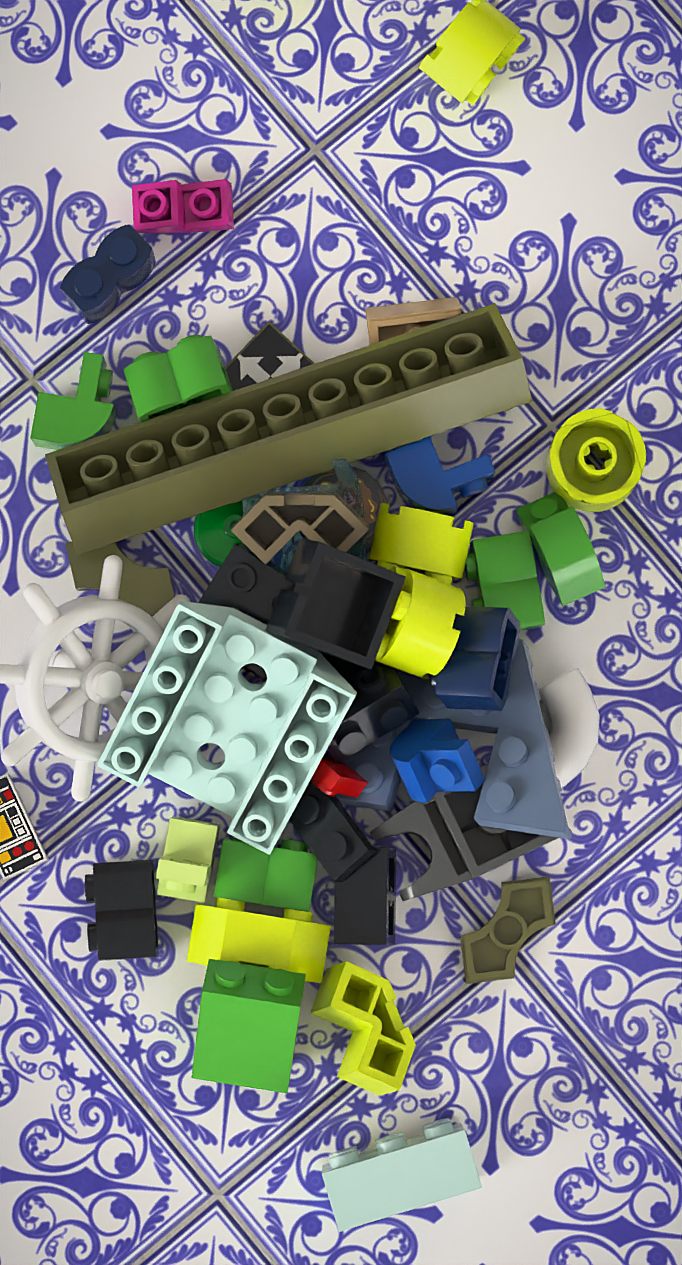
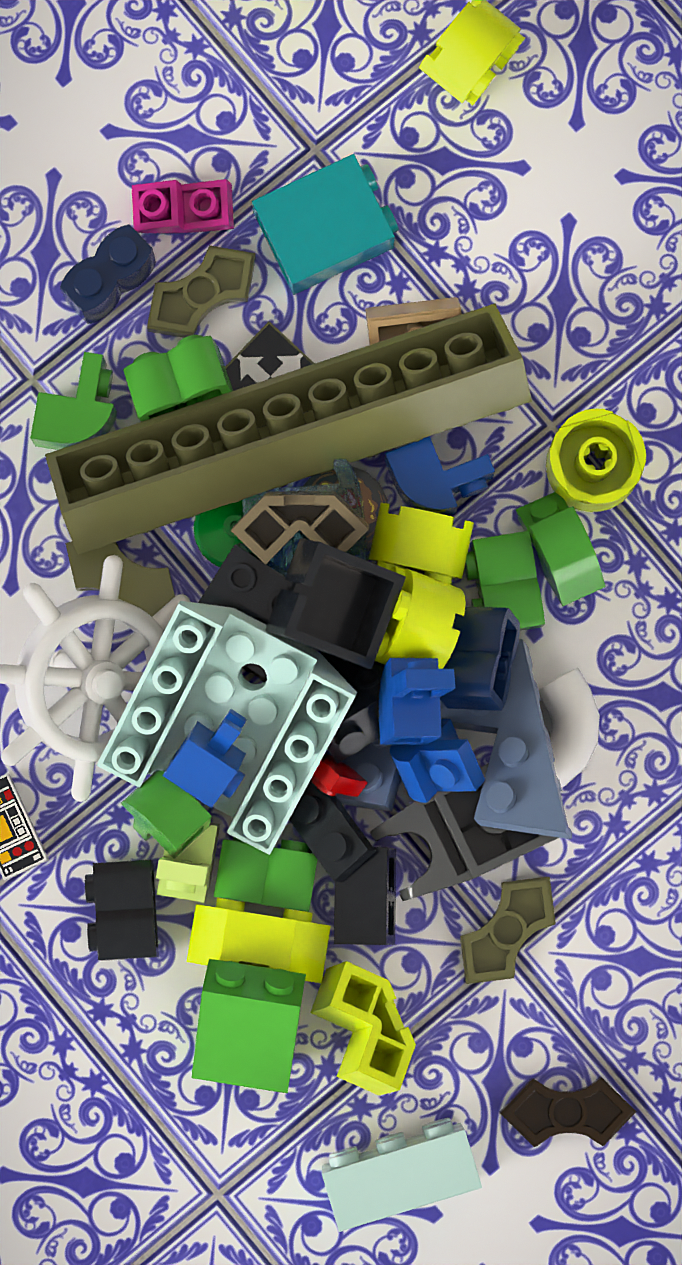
none -> bright green brick [121,770,212,859]
none -> olive tile [147,245,256,338]
none -> blue brick [163,709,247,809]
none -> teal brick [252,154,399,295]
none -> blue brick [379,658,455,745]
none -> dark brown tile [499,1077,637,1147]

